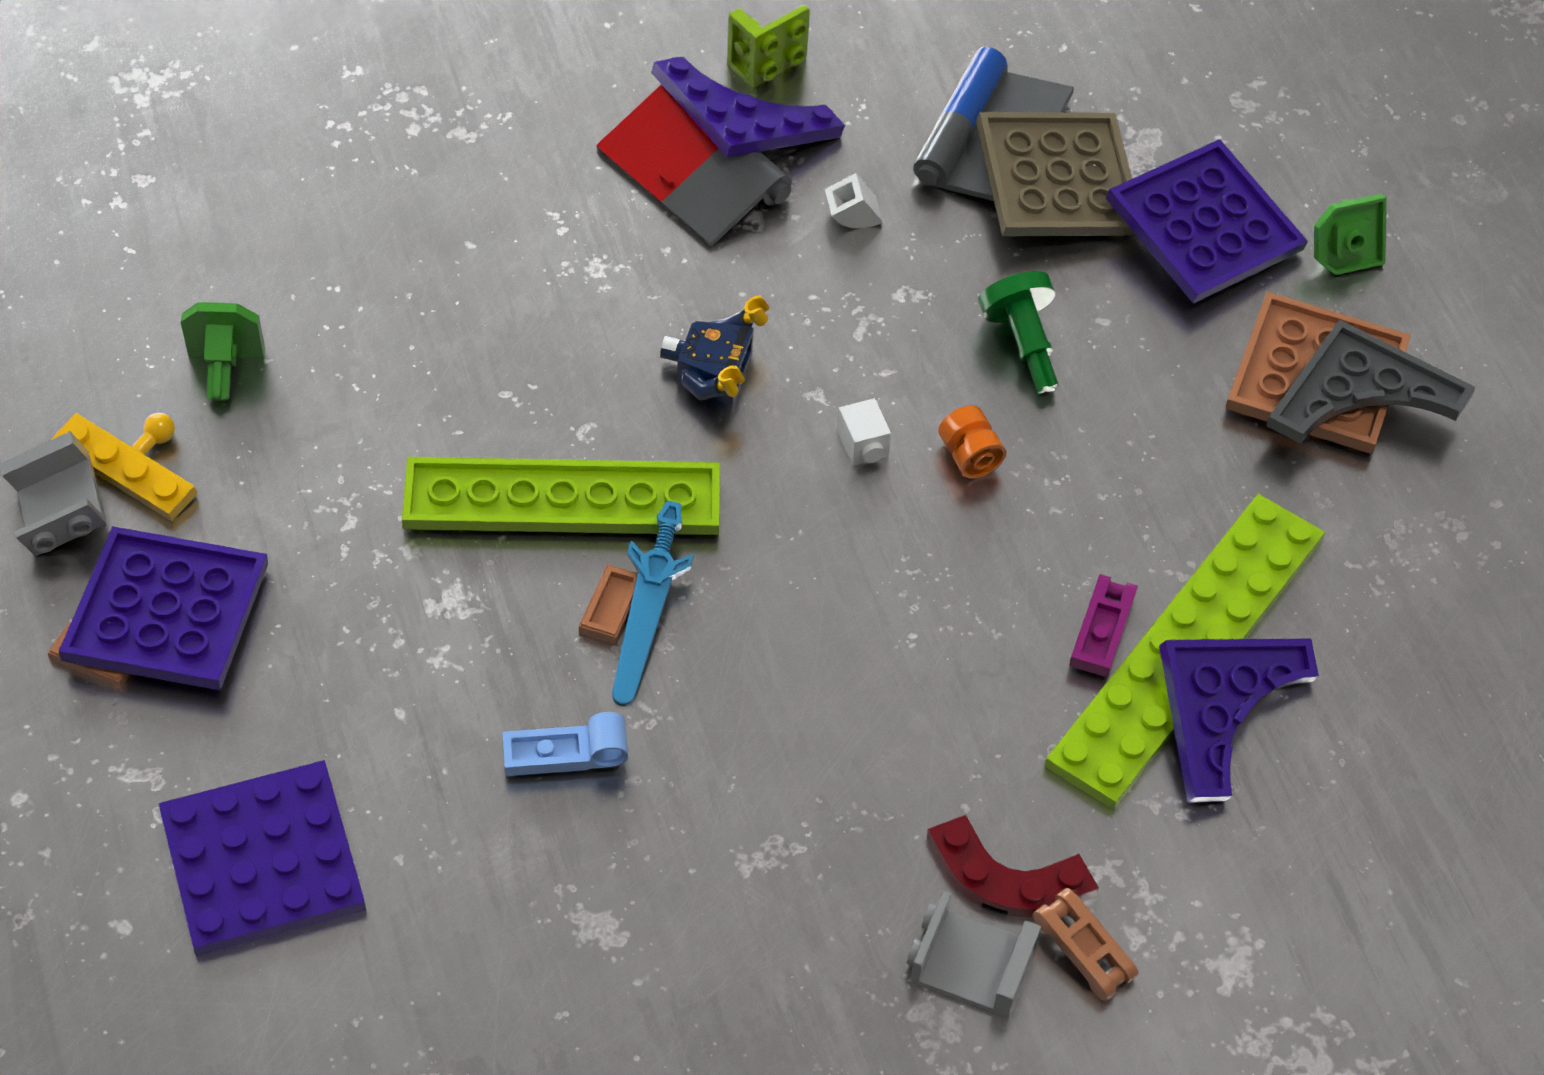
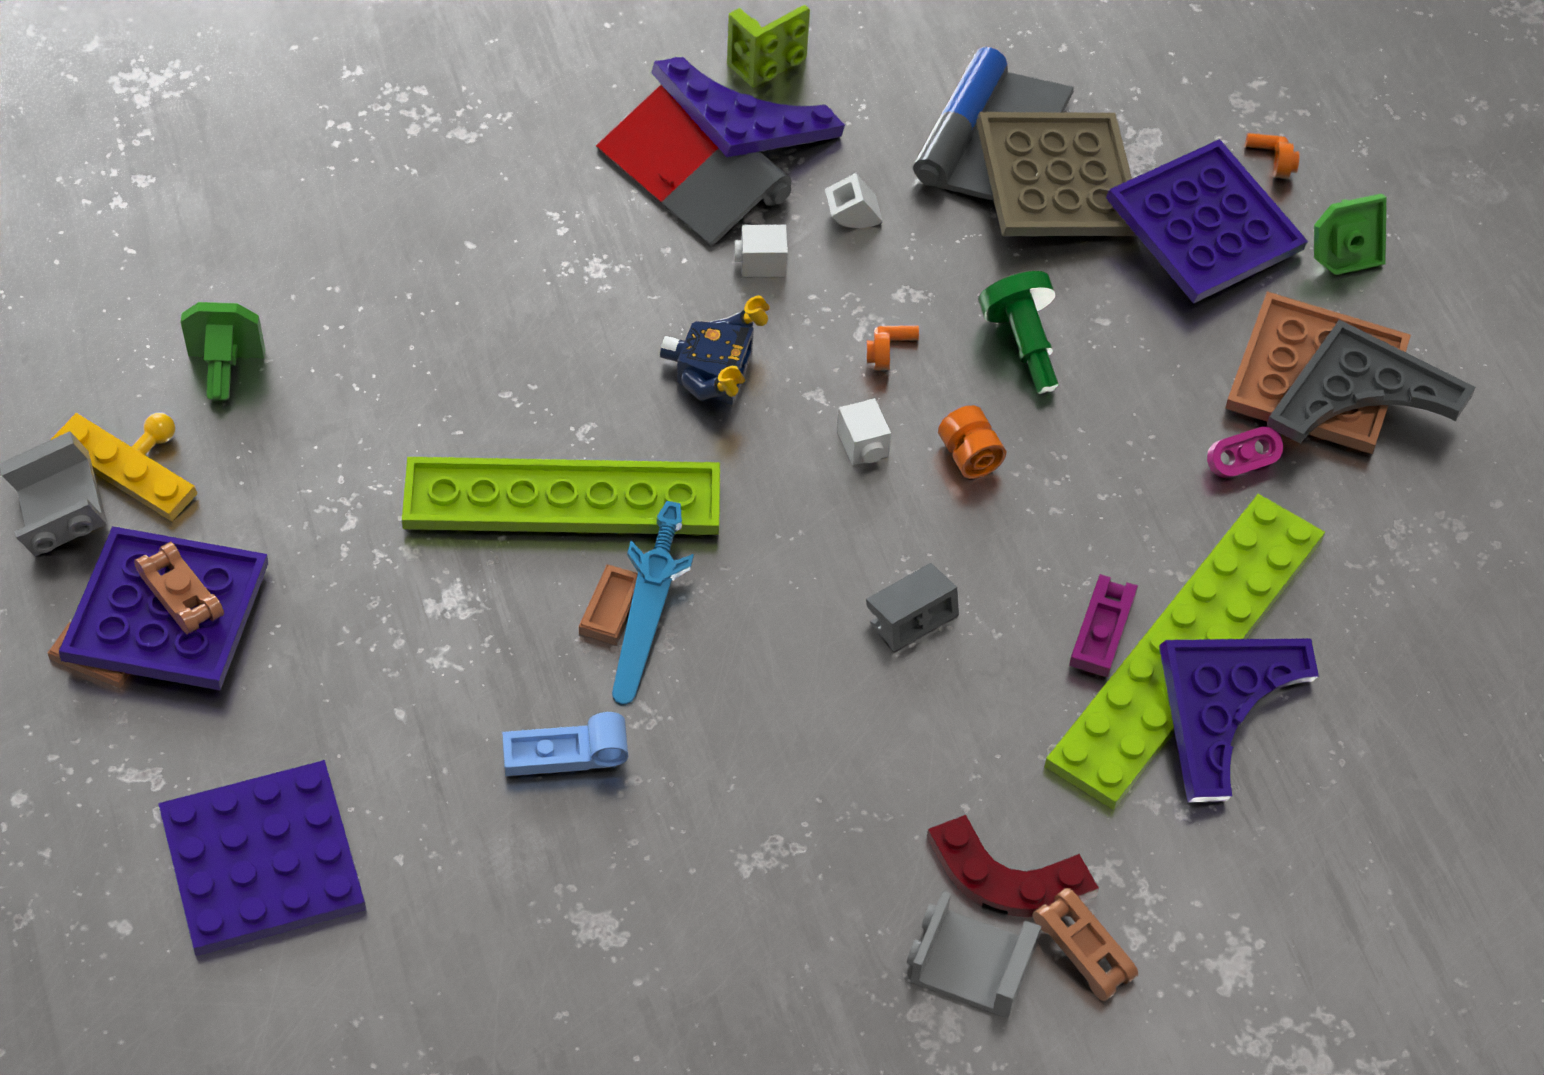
none -> nougat plate [134,542,224,635]
none -> white brick [734,225,788,277]
none -> dark grey hinge [866,563,959,652]
none -> orange plate [867,326,919,371]
none -> dark pink plate [1207,427,1283,478]
none -> orange plate [1245,133,1300,179]

